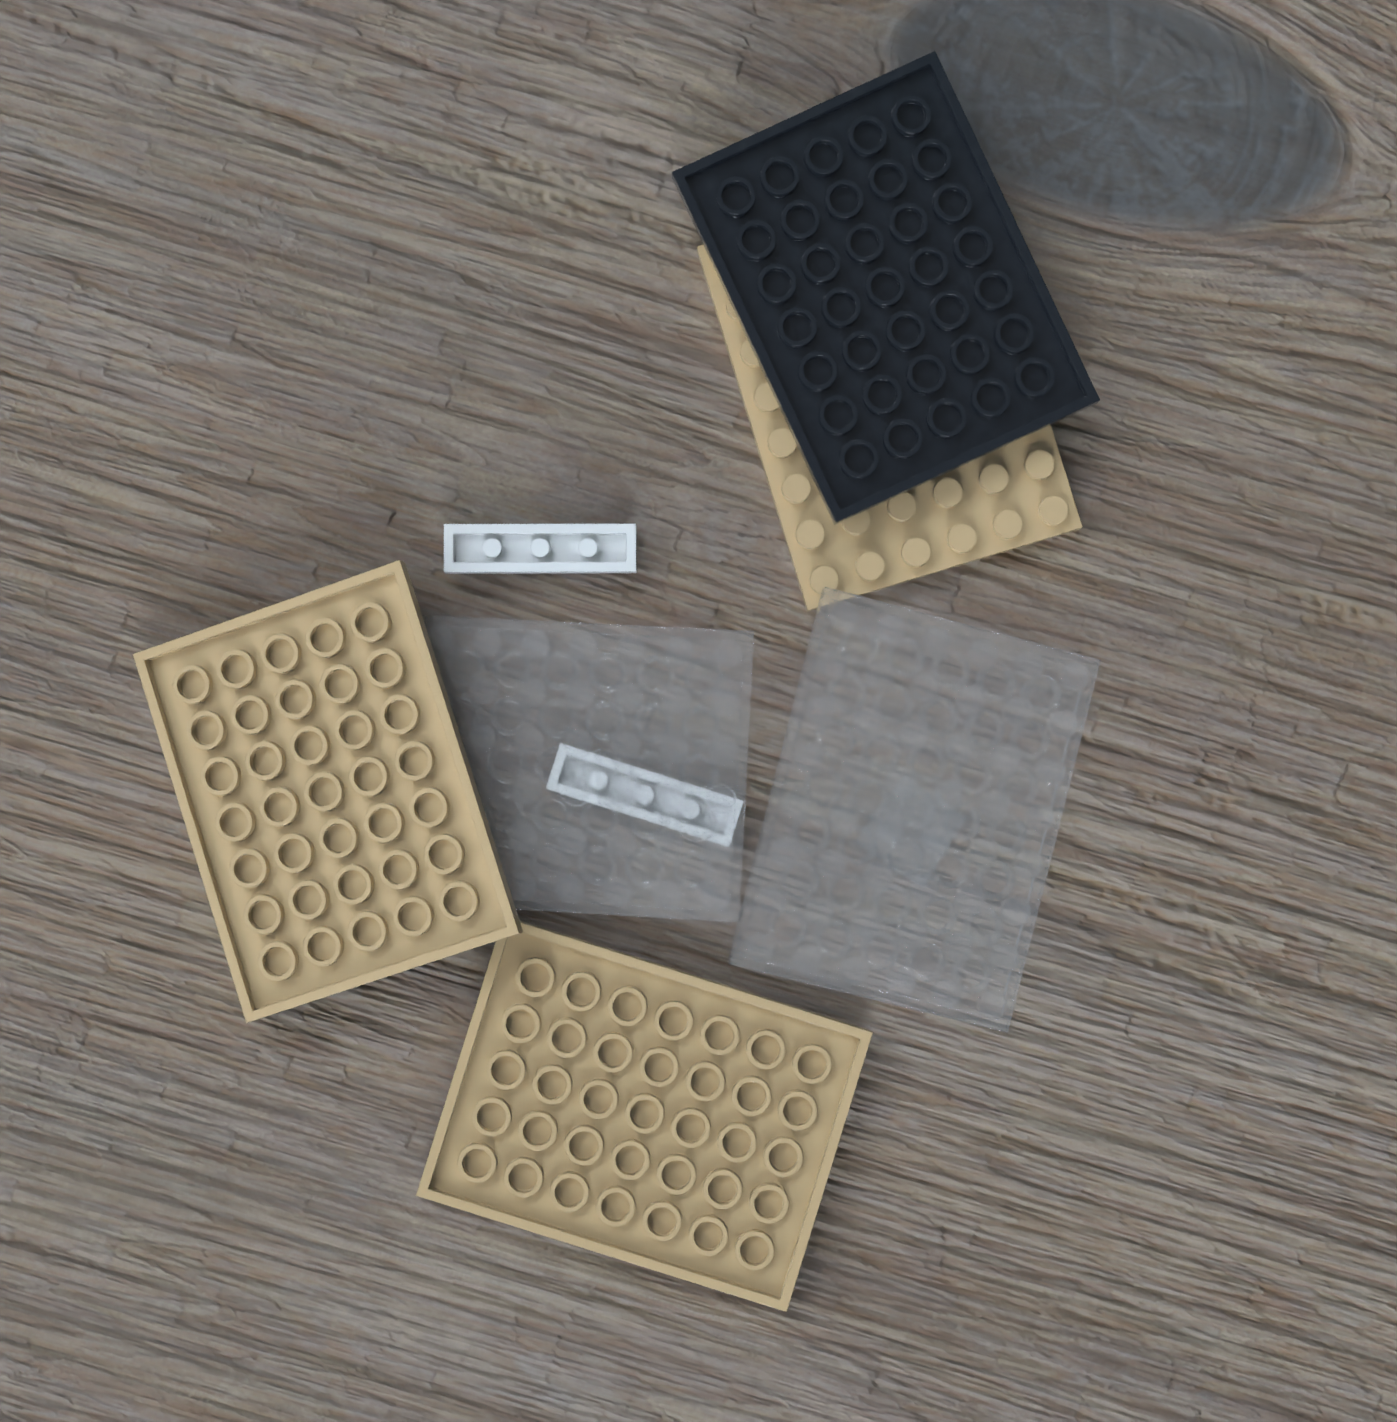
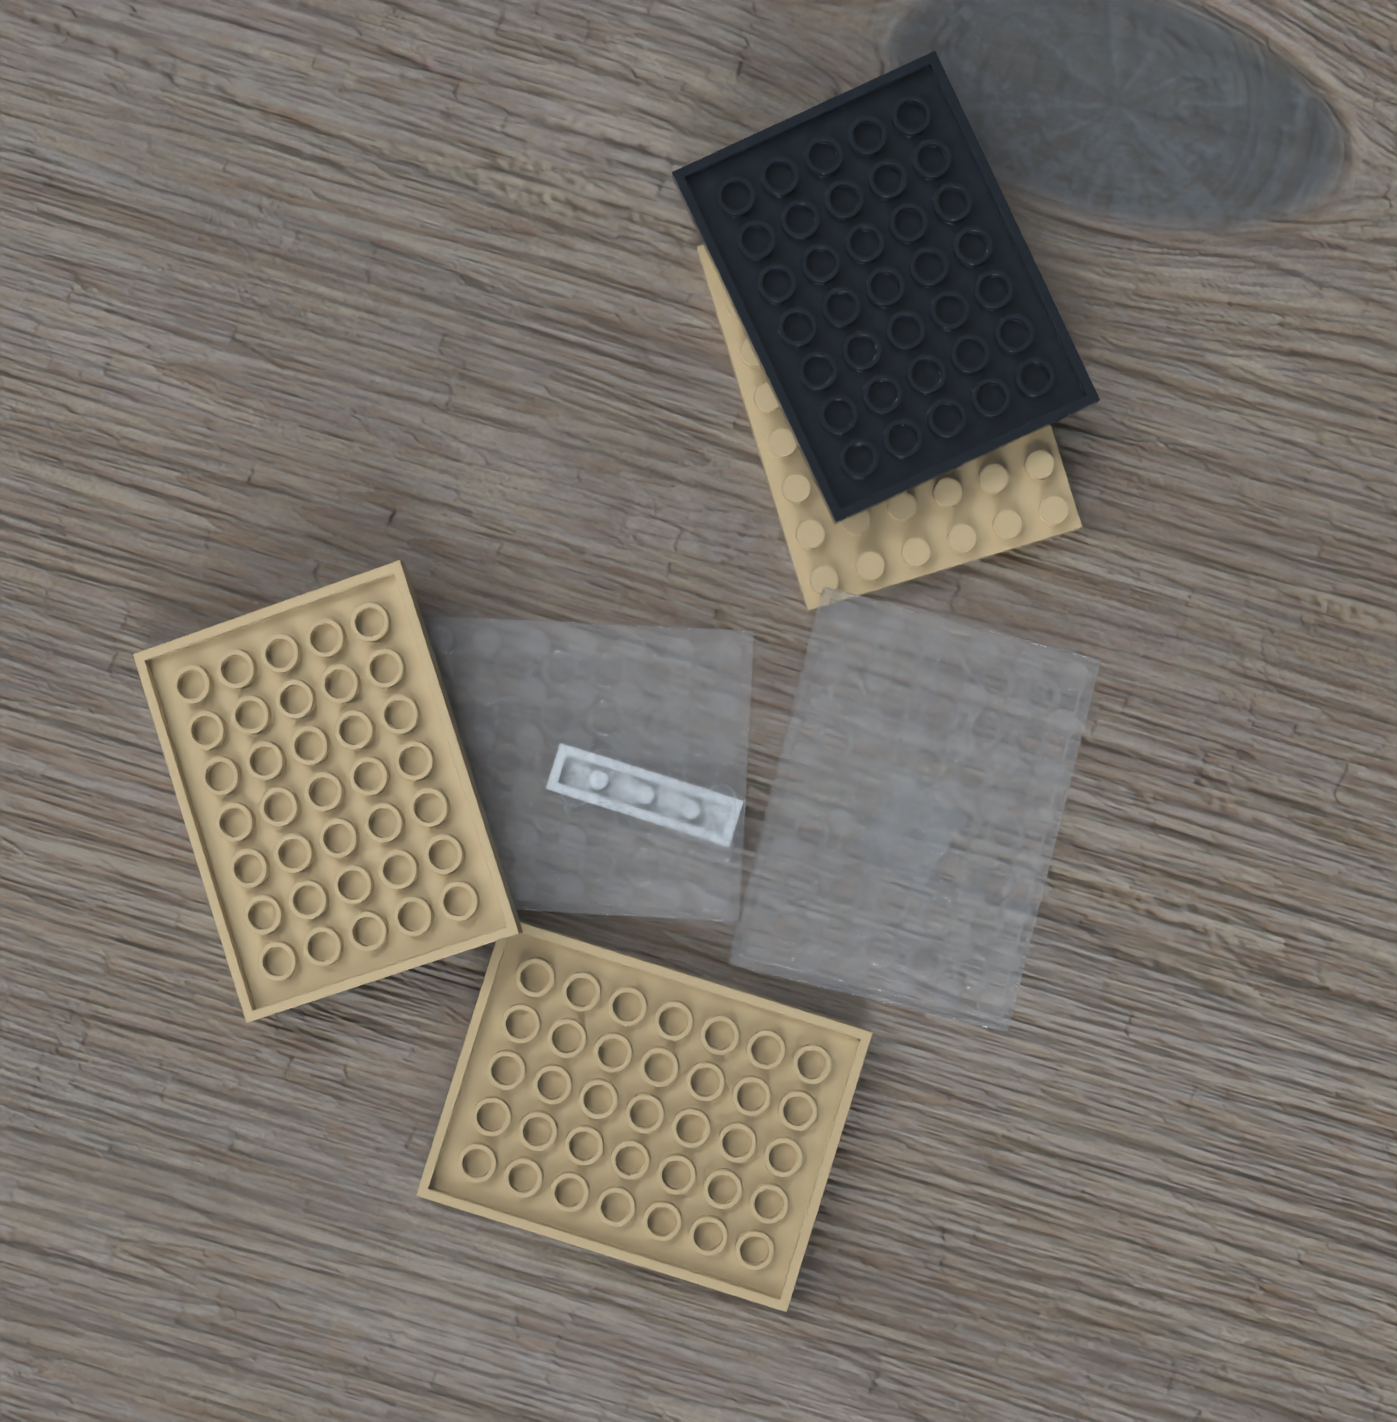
white plate [444,524,637,574] -> none

